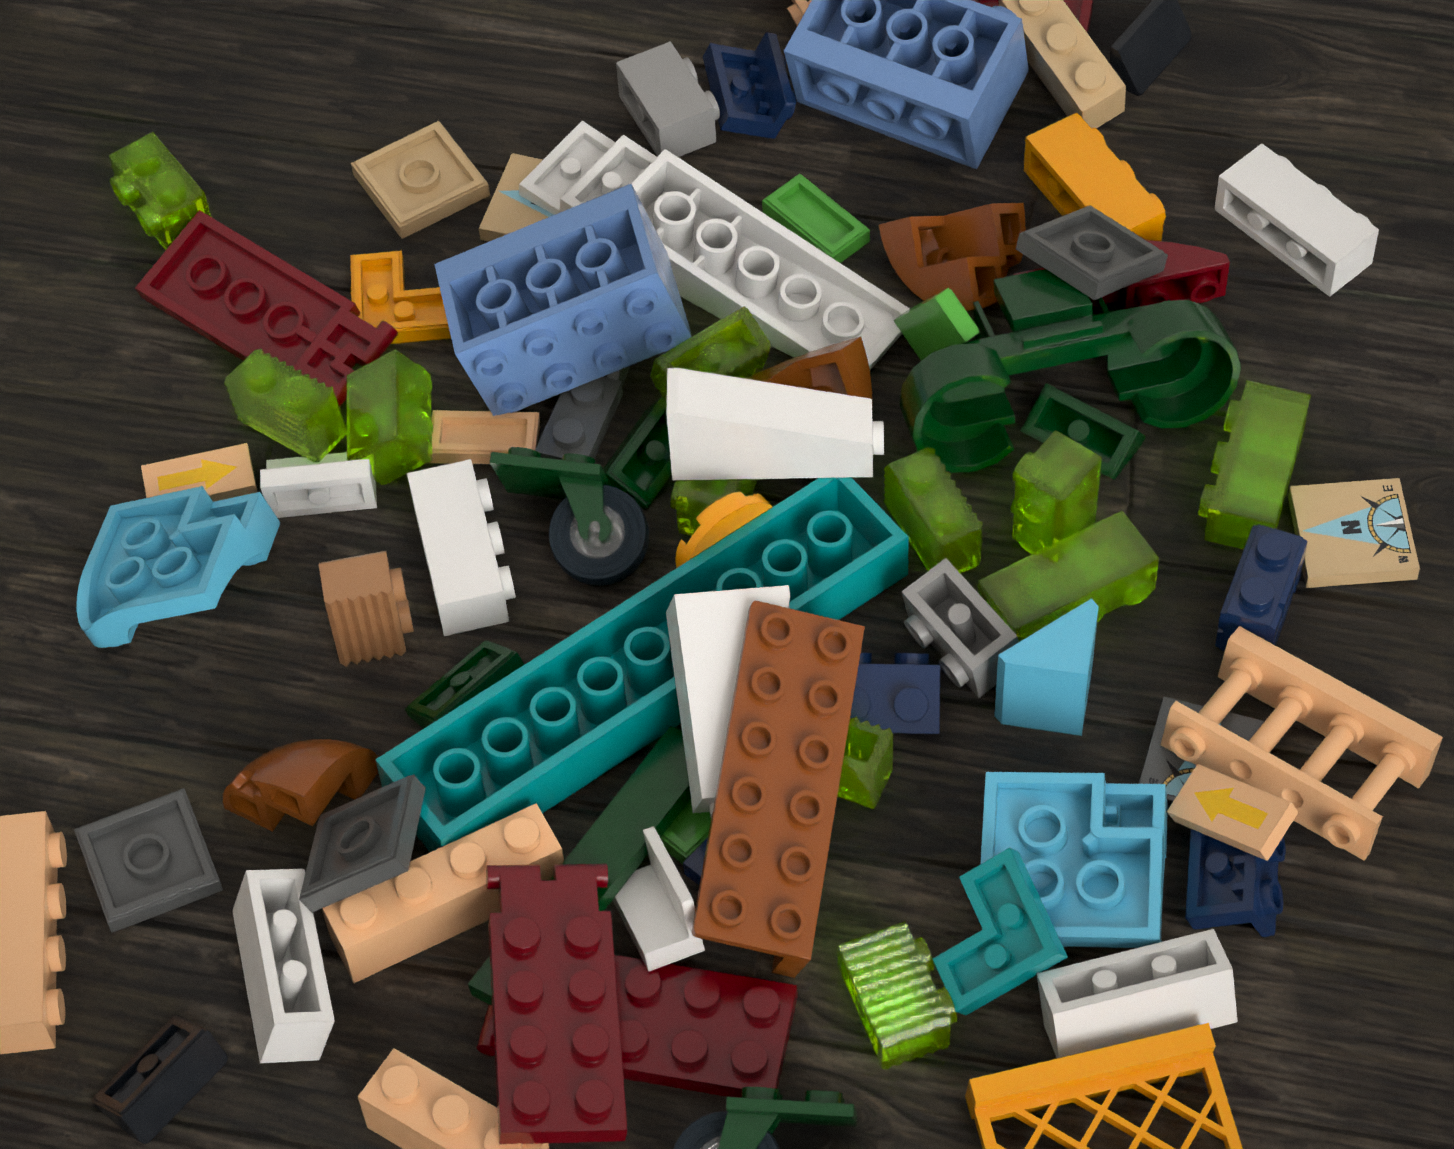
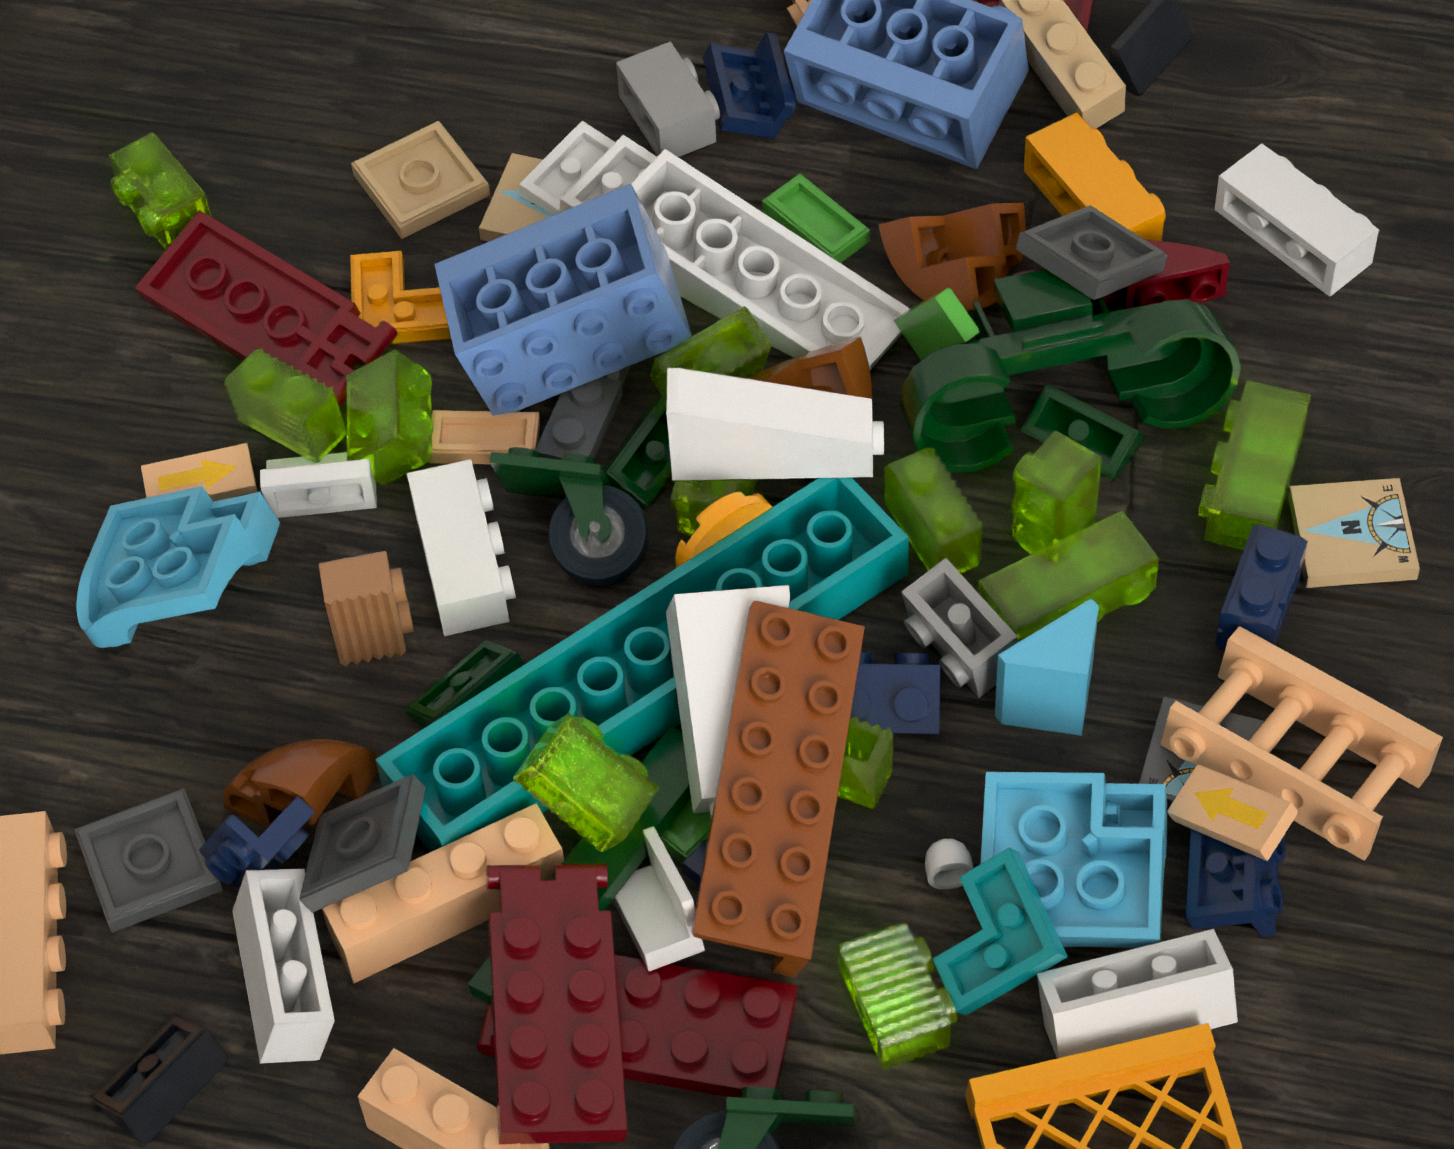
none -> dark blue bracket [199,796,315,889]
none -> clear neon green brick [513,713,659,852]
none -> white hinge [925,839,973,890]

